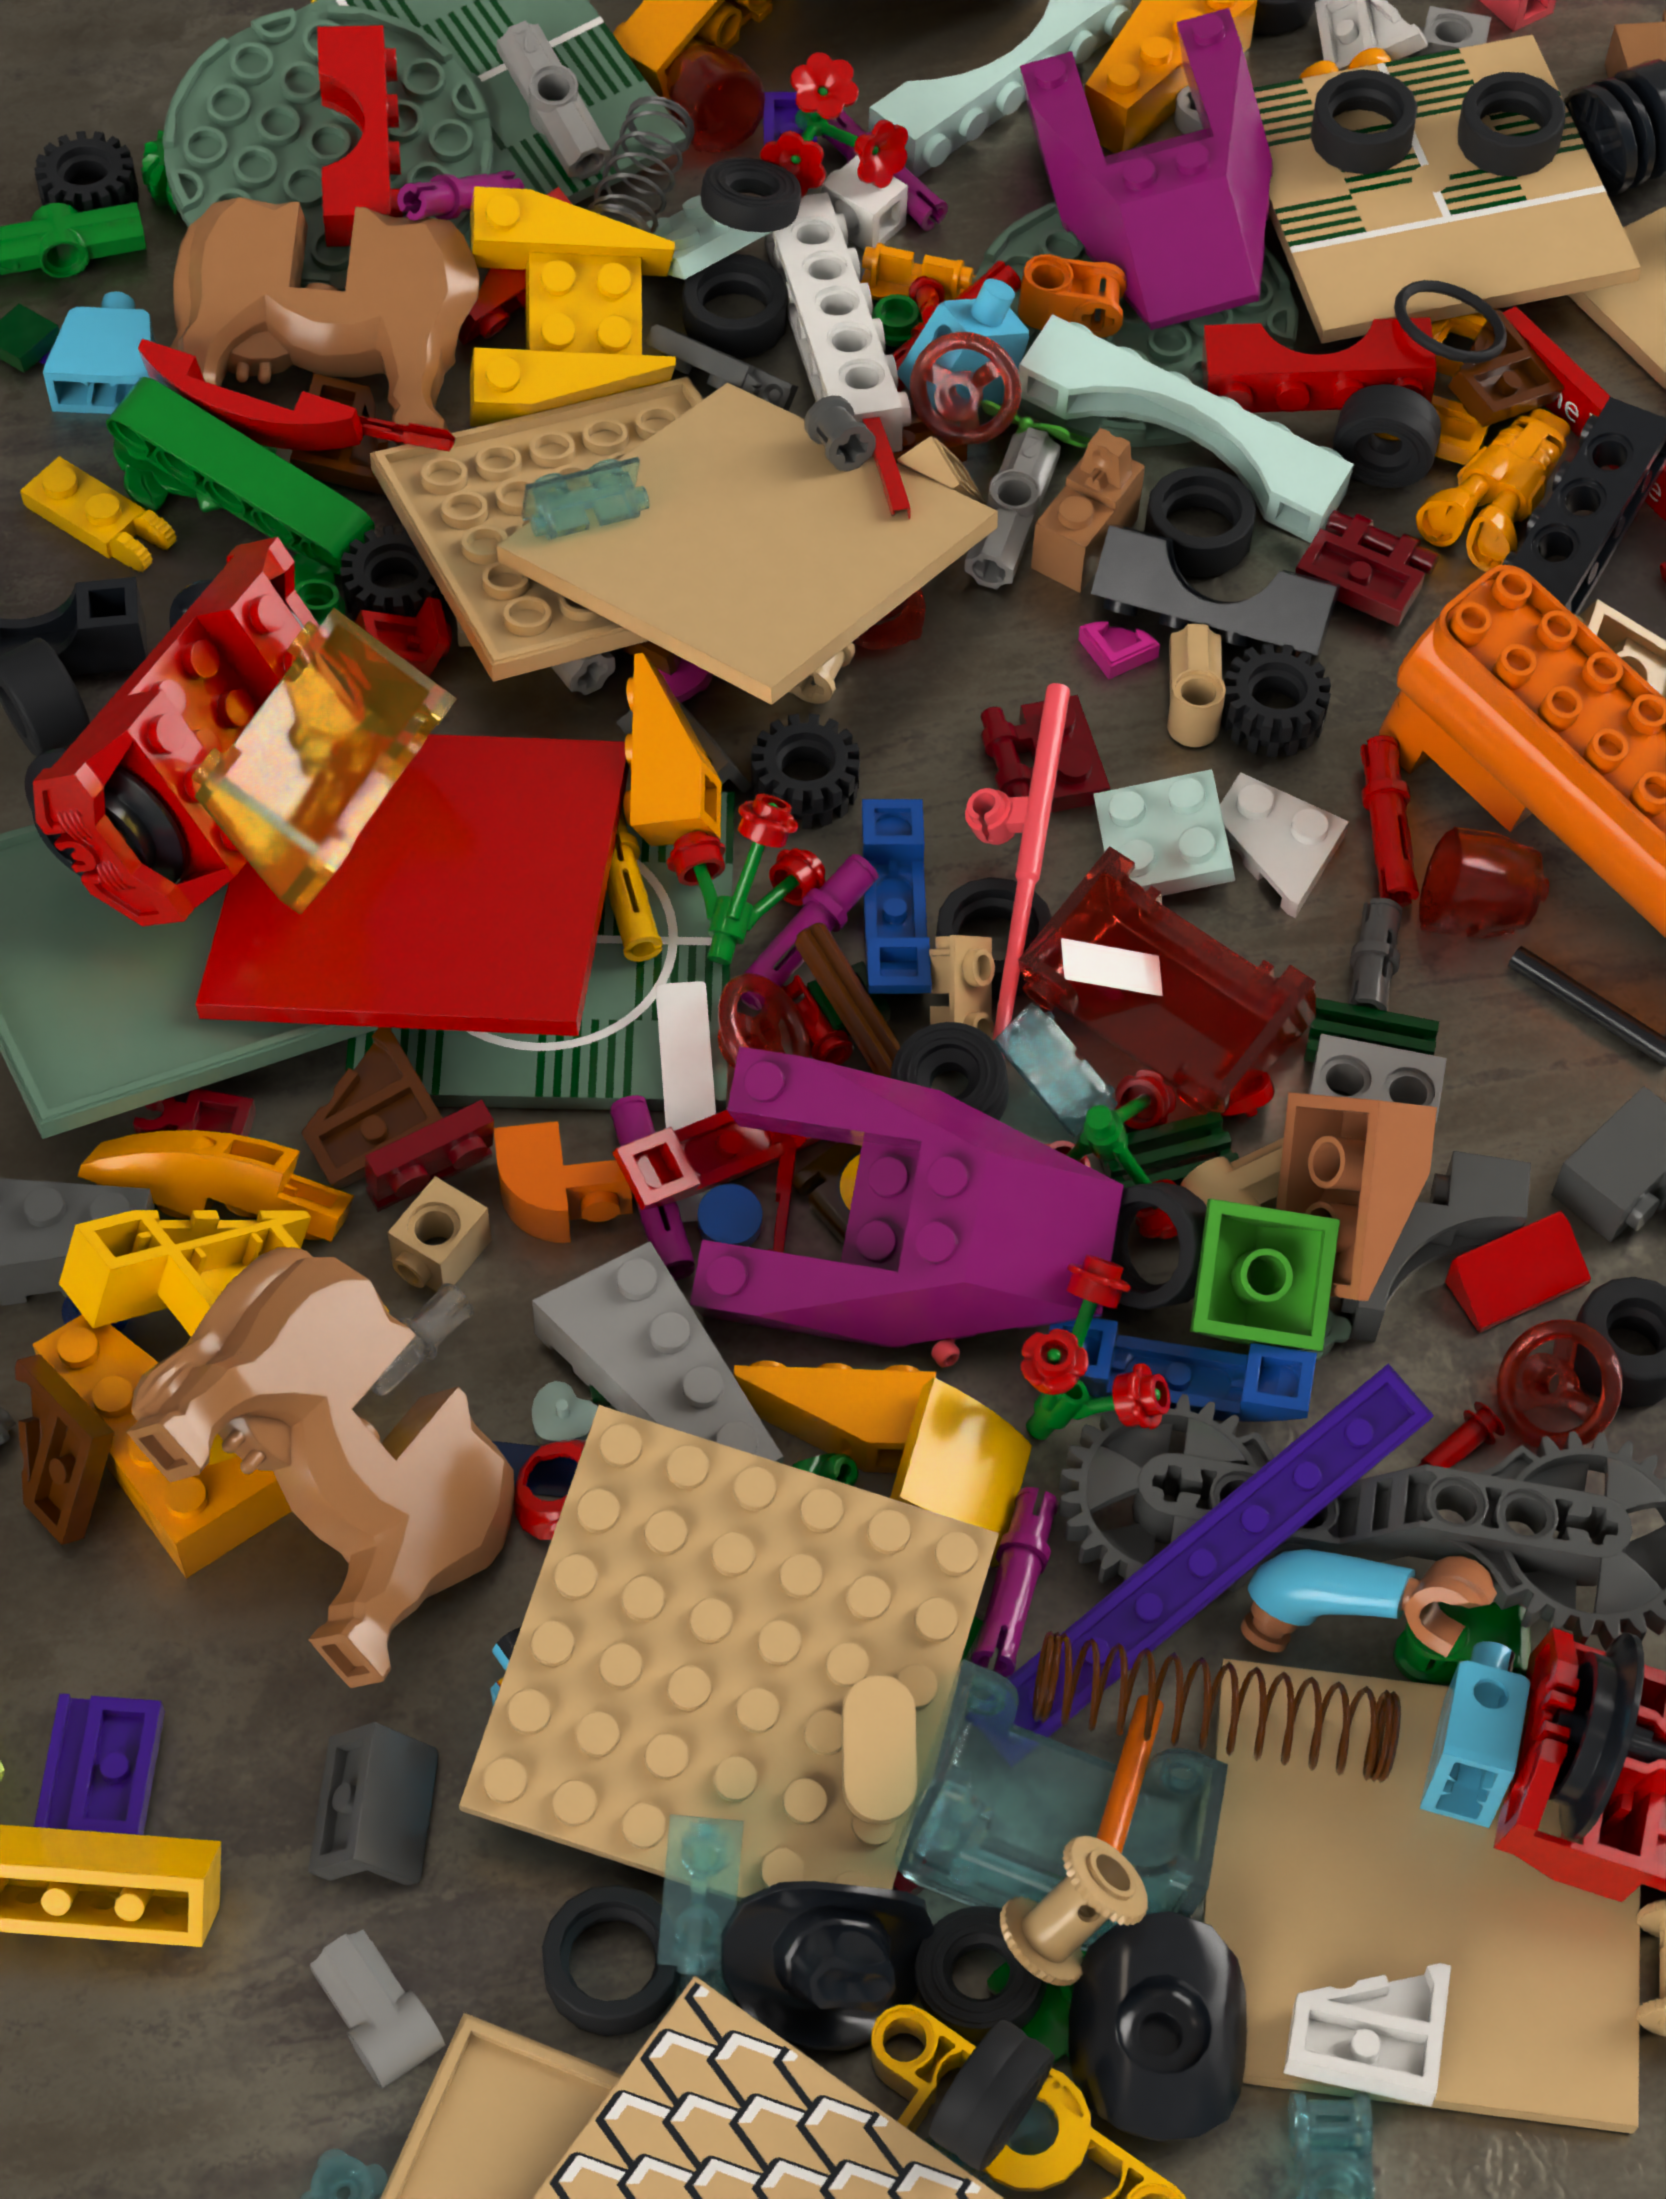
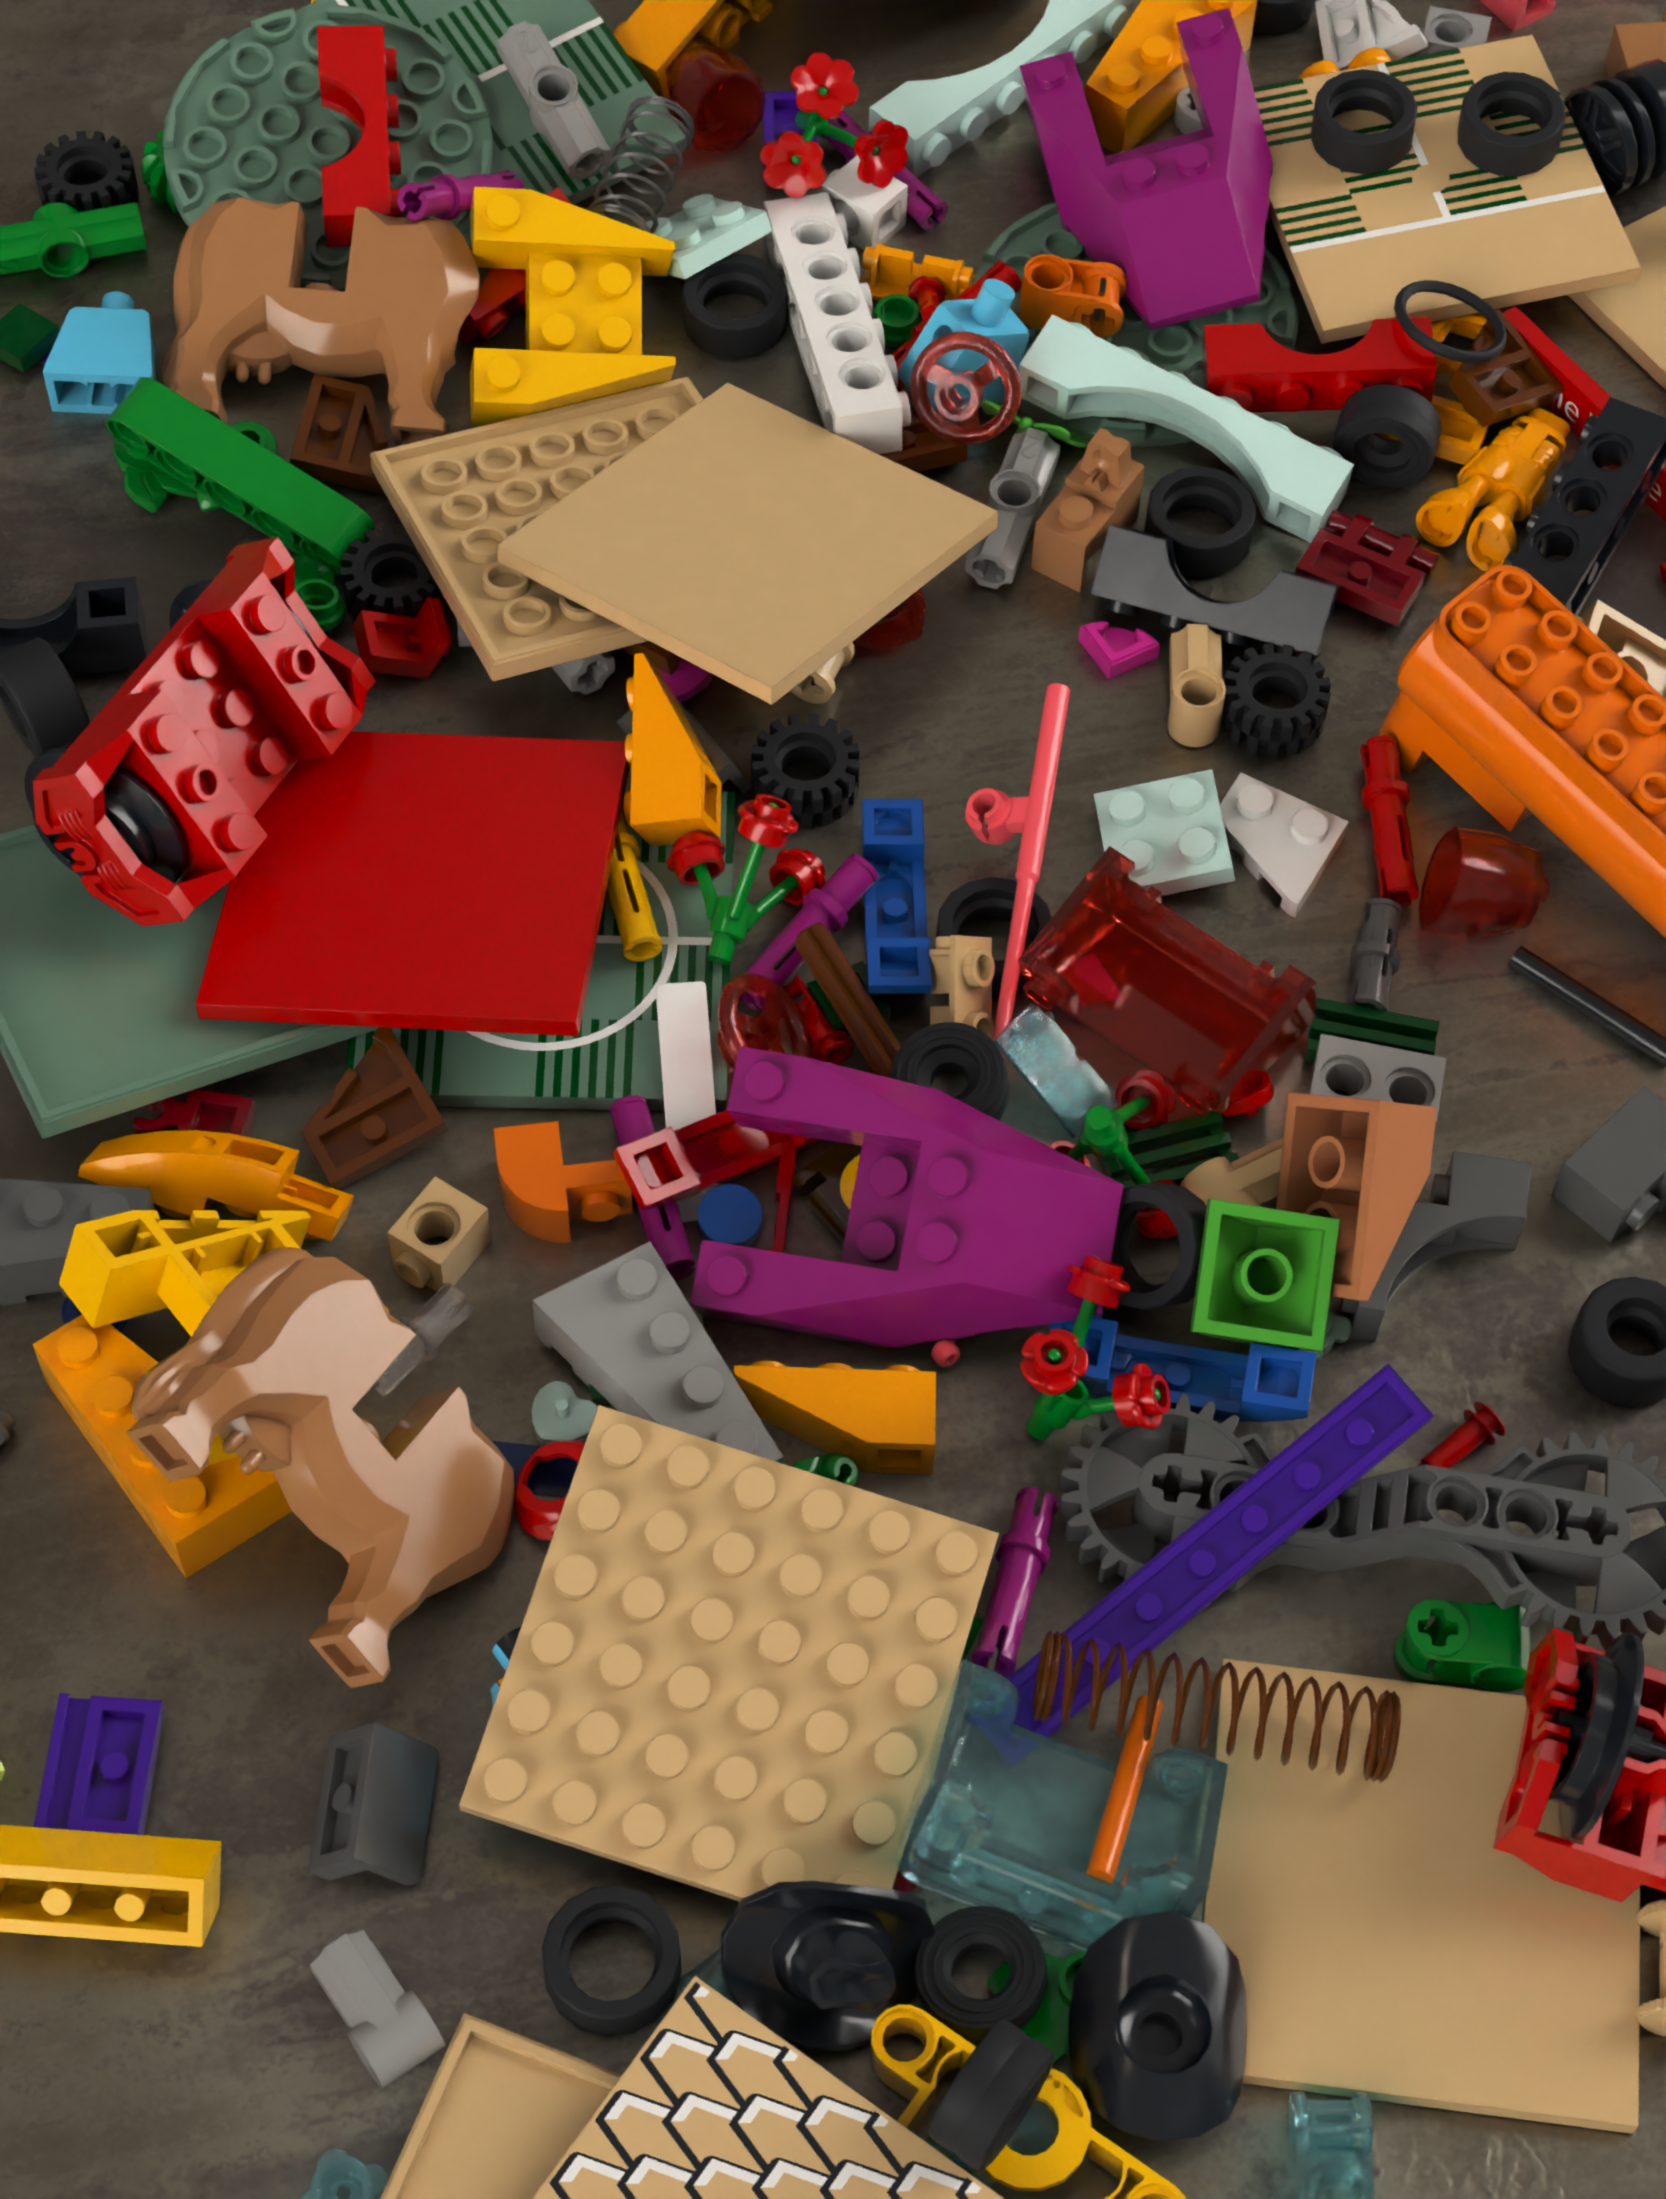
reddish brown wing [15,1354,115,1545] -> none
yellow hinge [20,456,177,573] -> none
red slope [138,339,364,451] -> none
clear yellow windscreen [191,608,457,915] -> none
red piece [358,415,455,452] -> none
dark red plate [365,1100,494,1212] -> none
clear light blue hinge [521,457,649,540] -> none
dark grey hinge [645,324,798,411] -> none
clear light blue hinge [657,1814,744,1975] -> none
black tyre [701,158,801,232] -> none
dark grey bush [804,395,876,471] -> none
tan tile [841,1675,917,1824] -> none
red piece [862,417,910,519] -> none
yellow slope [890,1377,1032,1568] -> none
tan slope [897,436,987,505] -> none
dark red plate [980,695,1110,813] -> none
tan hose [1000,1836,1148,1986] -> none
white sticker [1061,938,1163,996] -> none
piece [1240,1549,1497,1658] -> none
white wing [1283,1963,1451,2107] -> none
medium azure torso [1419,1641,1530,1828] -> none
red slope [1445,1211,1591,1333] -> none
clear red piece [1496,1319,1623,1450] -> none

